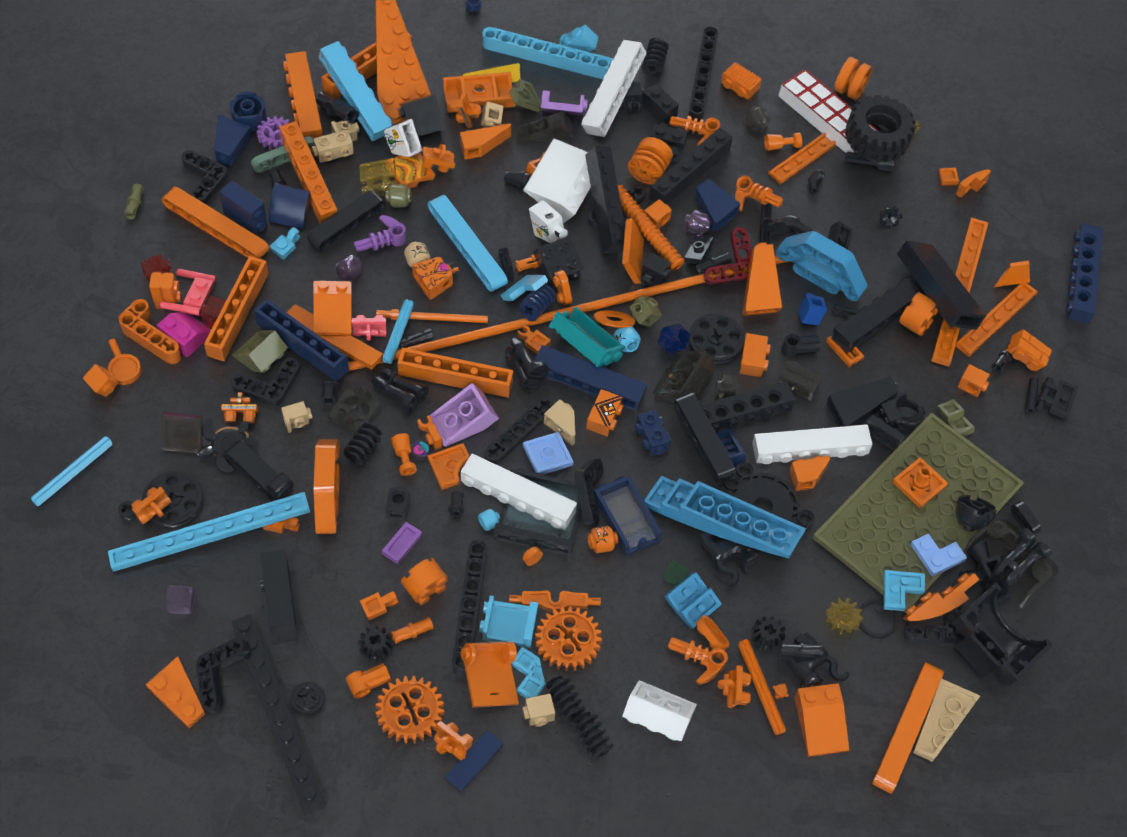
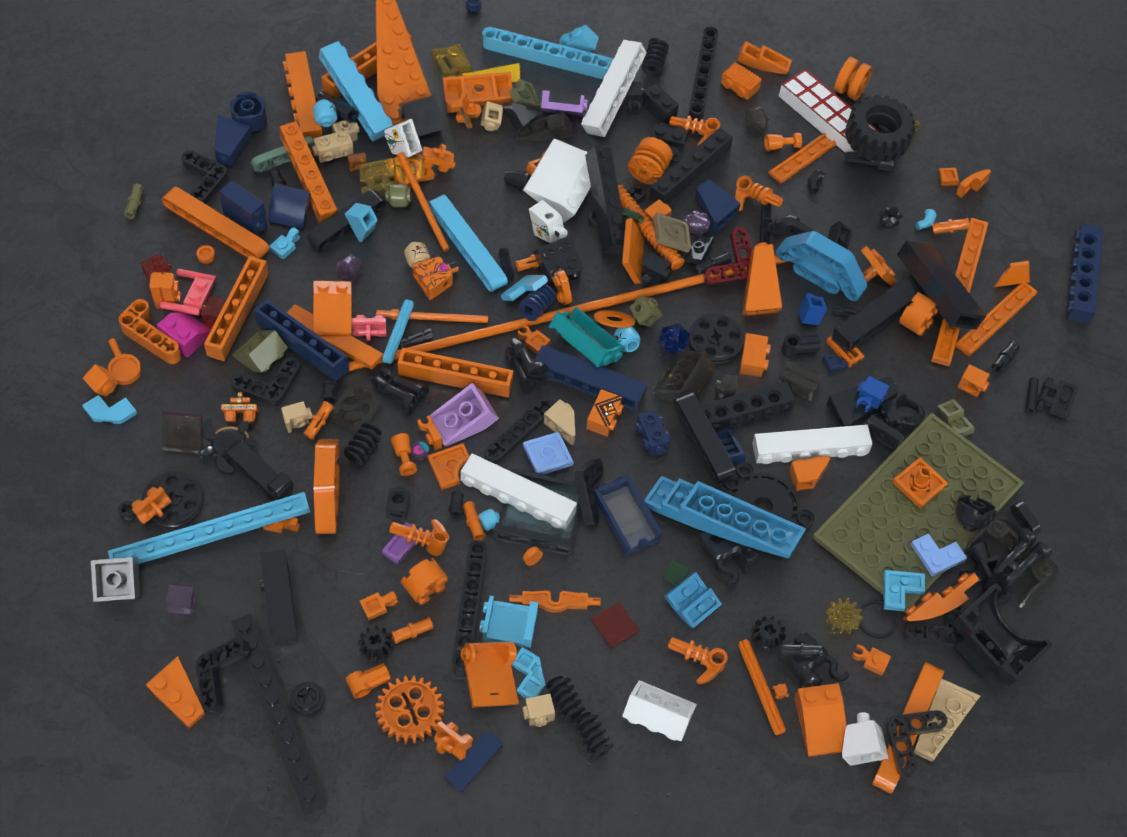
medium azure axle [31,436,112,506] -> none
medium lavender gear [257,116,290,150] -> none
medium lavender piece [354,215,406,252] -> none
orange slope [460,123,511,159] -> none
orange gear [535,606,602,672] -> none
orange head [587,526,618,553] -> none
orange plate [696,615,730,651] -> none
orange hips [717,665,751,708] -> none
orange brick [1007,329,1052,371] -> none
none -> medium azure tile [82,395,137,424]
none -> flat silver brick [91,557,140,602]
none -> orange tile [196,245,215,264]
none -> orange pin [303,401,334,440]
none -> medium azure head [313,100,337,127]
none -> medium azure slope [345,203,378,242]
none -> dark orange tile [348,153,367,171]
none -> orange piece [389,519,449,556]
none -> orange bar [397,152,450,252]
none -> clear yellow plate [431,44,472,78]
none -> orange pin [462,501,486,540]
none -> black slope [502,102,541,128]
none -> clear red piece [592,602,639,648]
none -> clear green tile [622,208,645,224]
none -> dark tan plate [653,212,691,253]
none -> orange slope [736,41,792,74]
none -> dark blue tile [822,354,848,374]
none -> white torso [842,713,888,766]
none -> orange plate [852,645,891,676]
none -> blue brick [855,376,890,413]
none -> orange plate [861,246,897,286]
none -> black beam [886,710,948,778]
none -> medium azure arm [915,209,937,230]
none -> orange pin [932,218,970,235]

